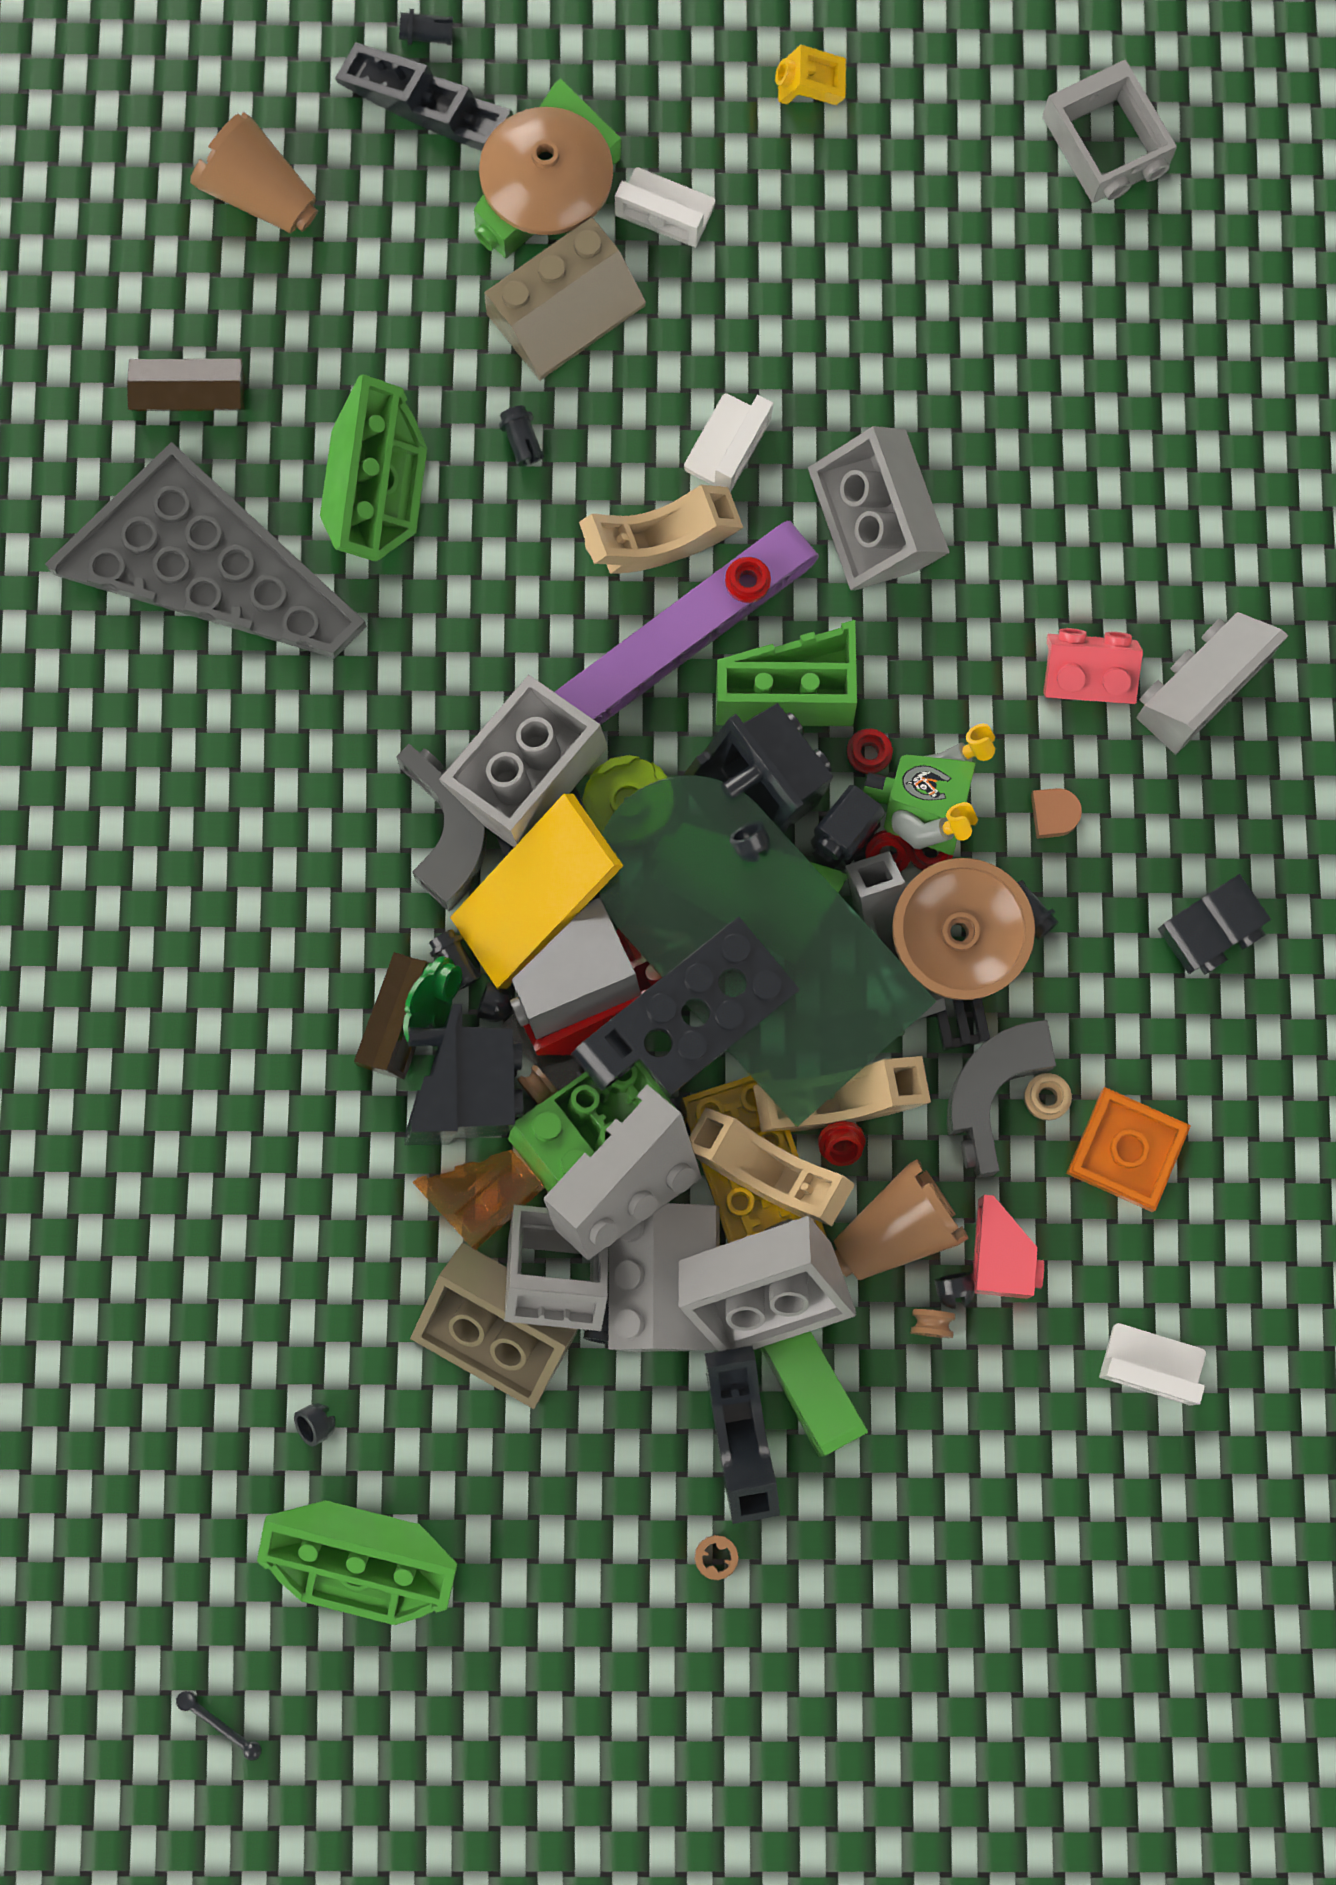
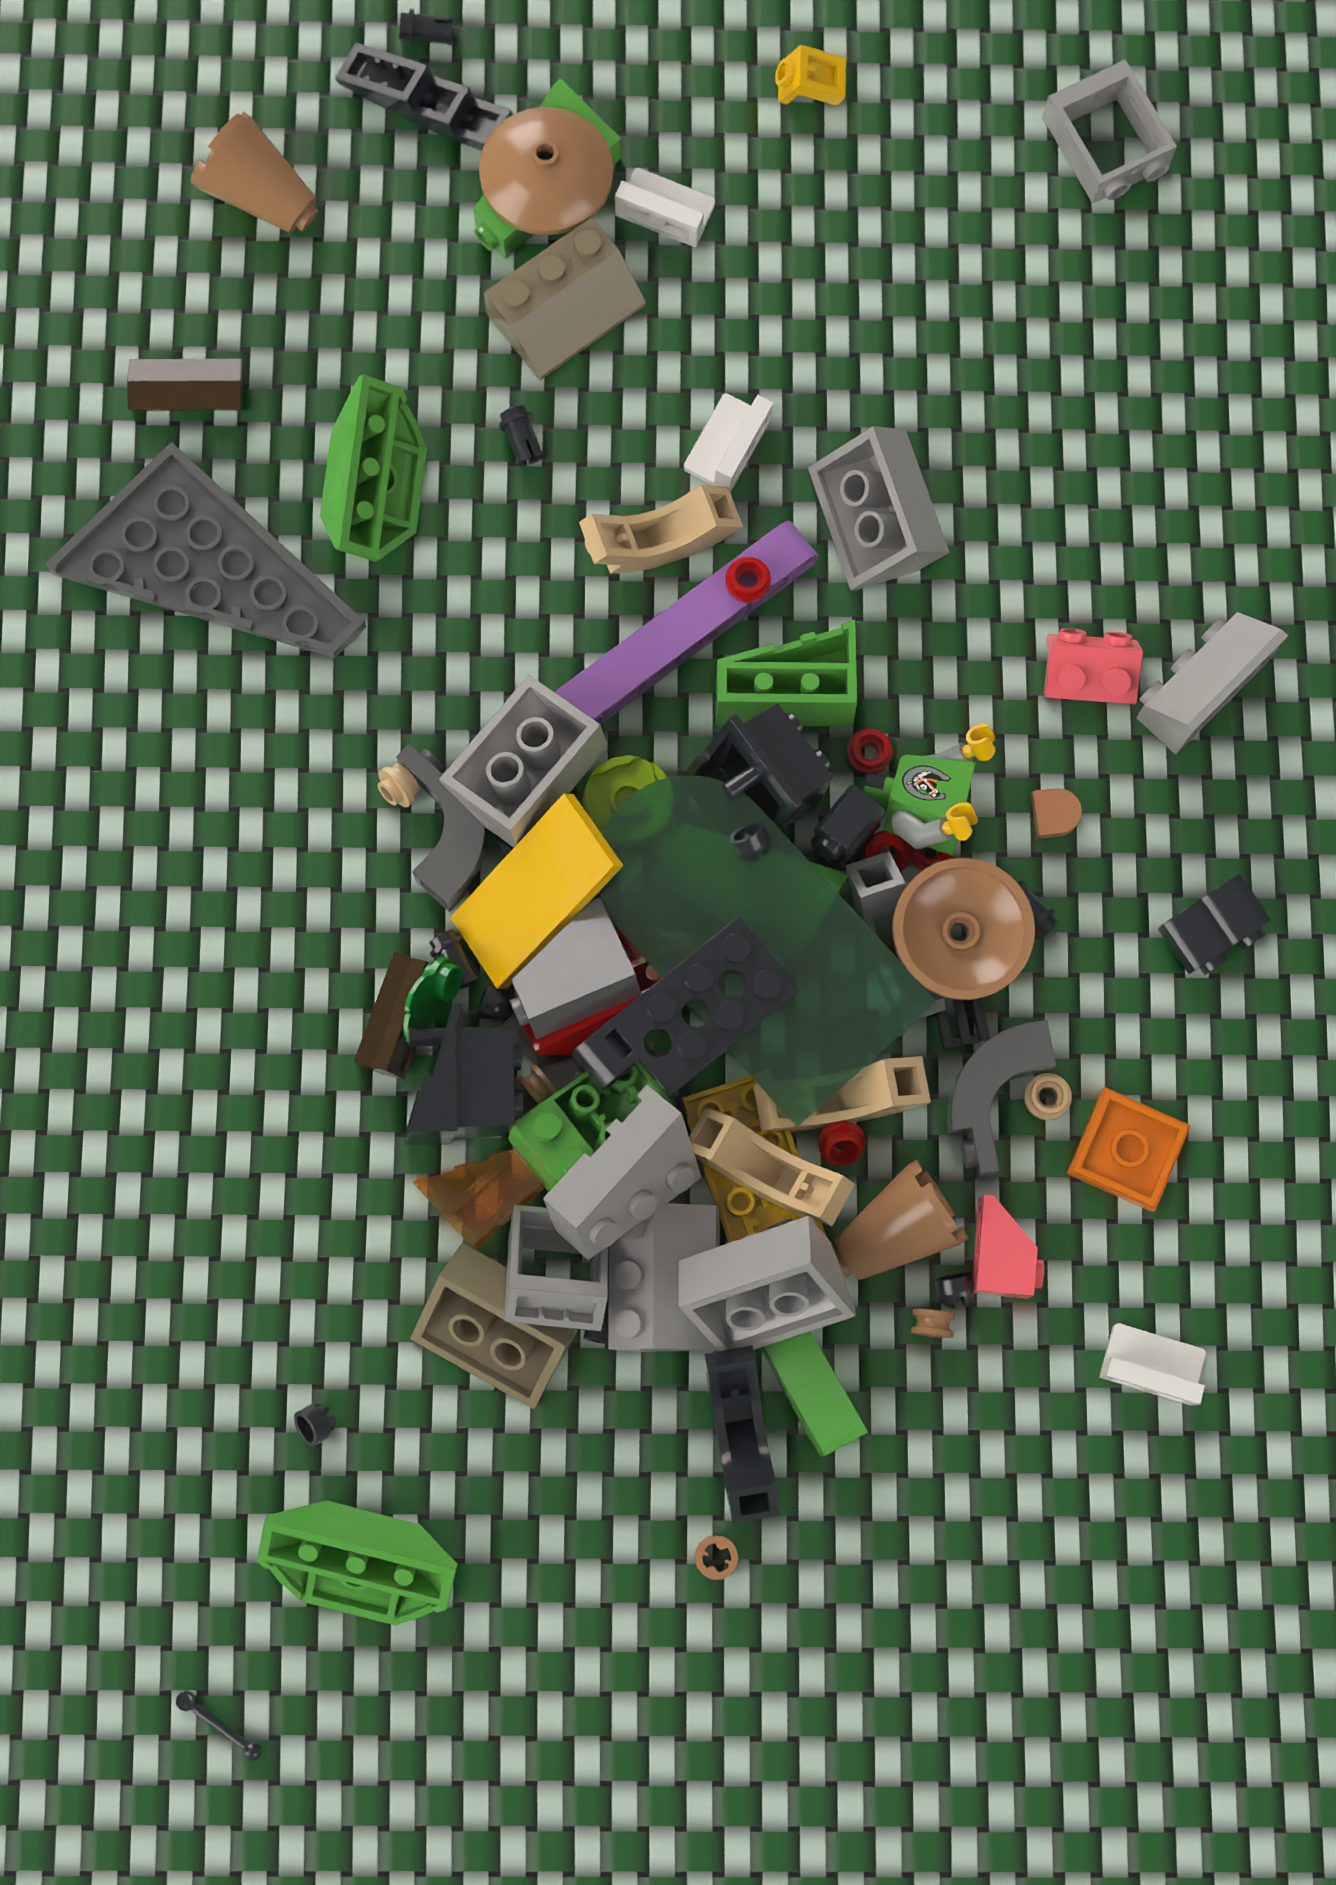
none -> tan plate [378,763,420,807]

